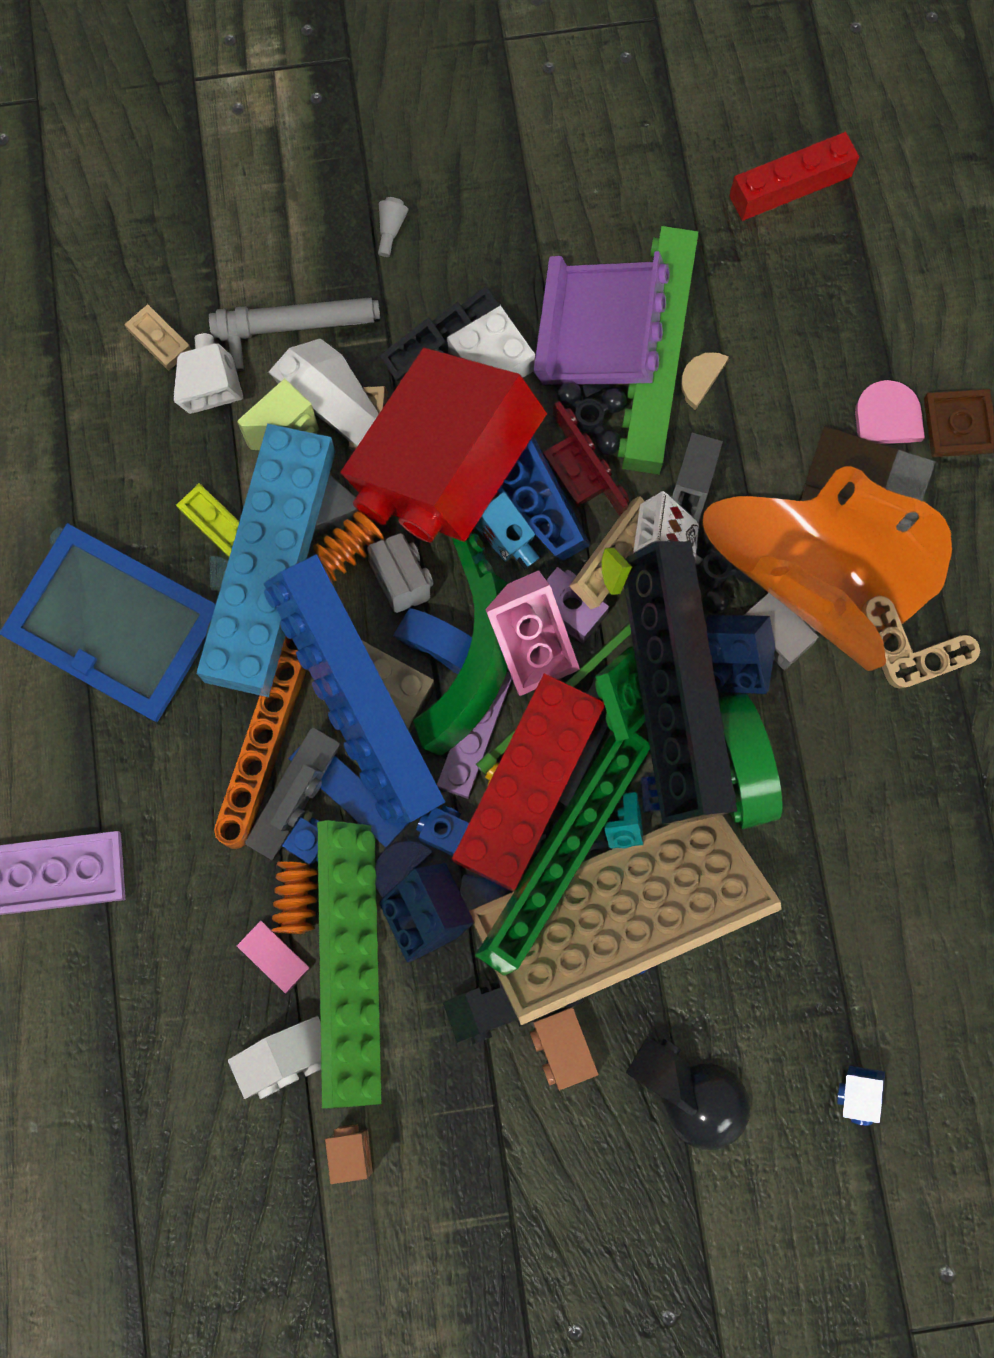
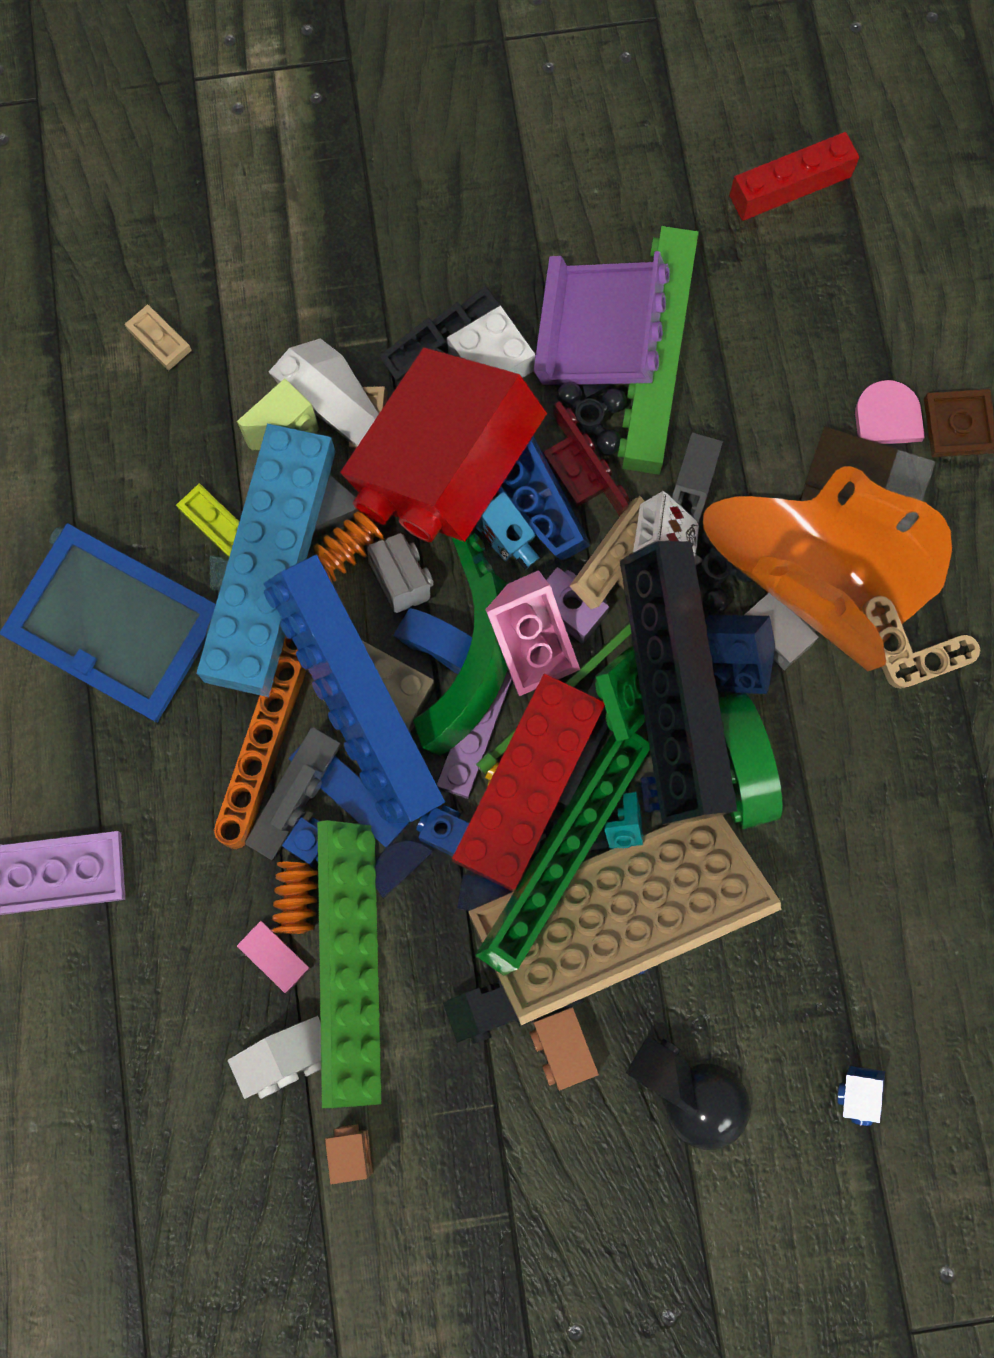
white torso [174,333,243,414] -> none
light grey cylinder [209,297,380,371] -> none
light grey cone [378,197,409,257] -> none
dark blue slope [379,863,475,962] -> none
lime tile [602,548,632,595] -> none
tan tile [681,353,729,410] -> none

